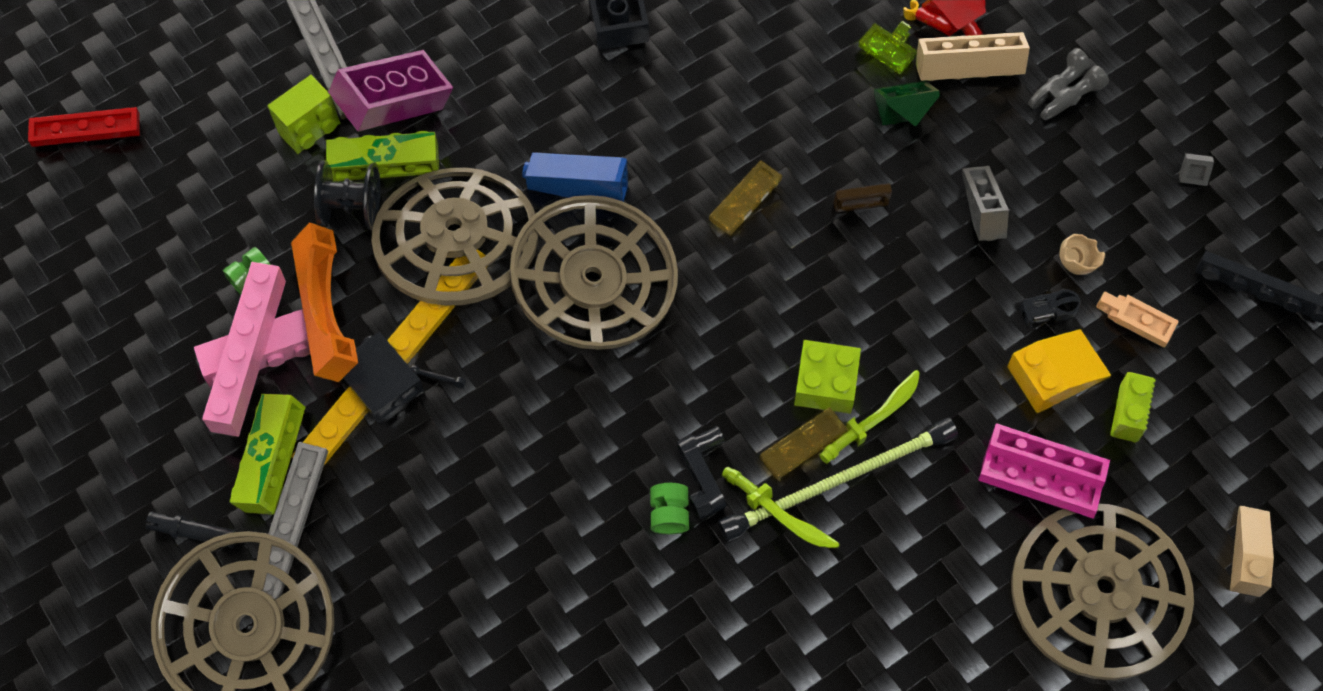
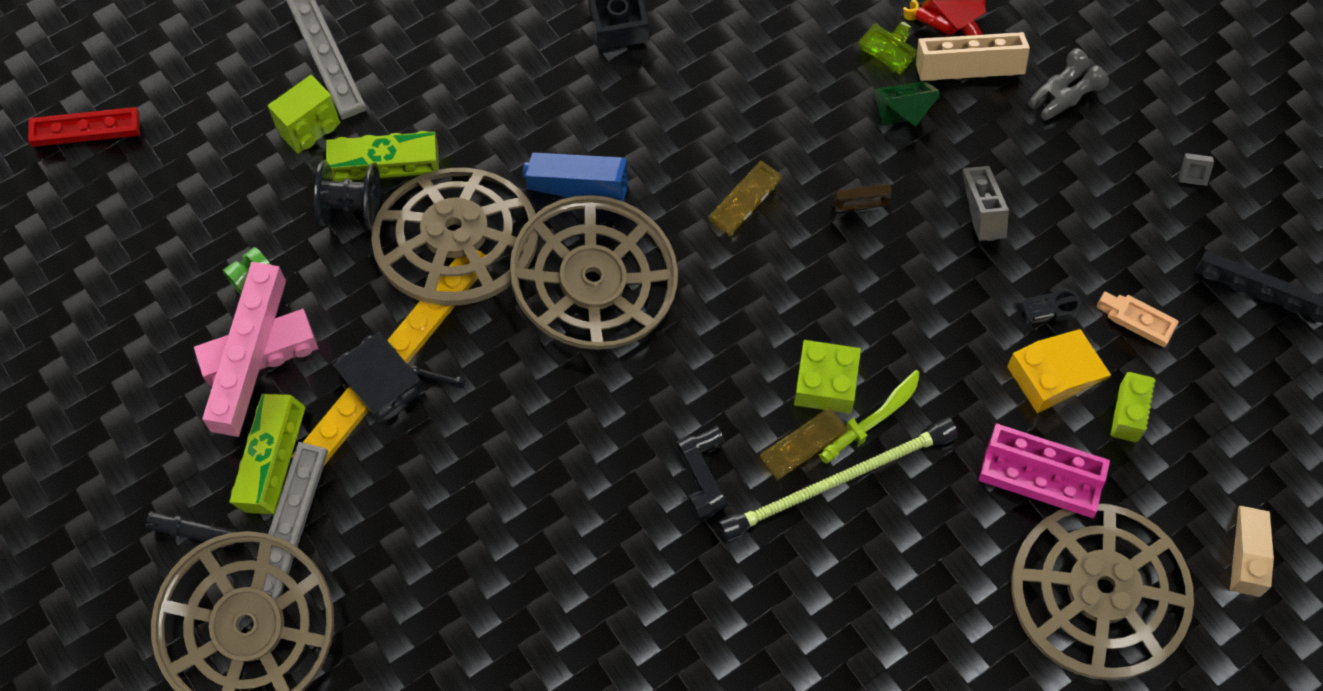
orange arch [291,223,358,382] -> none
magenta brick [328,50,453,131] -> none
bright green wheel [650,483,689,534] -> none
lime sword [722,467,839,548] -> none
tan hair [1060,234,1105,275] -> none

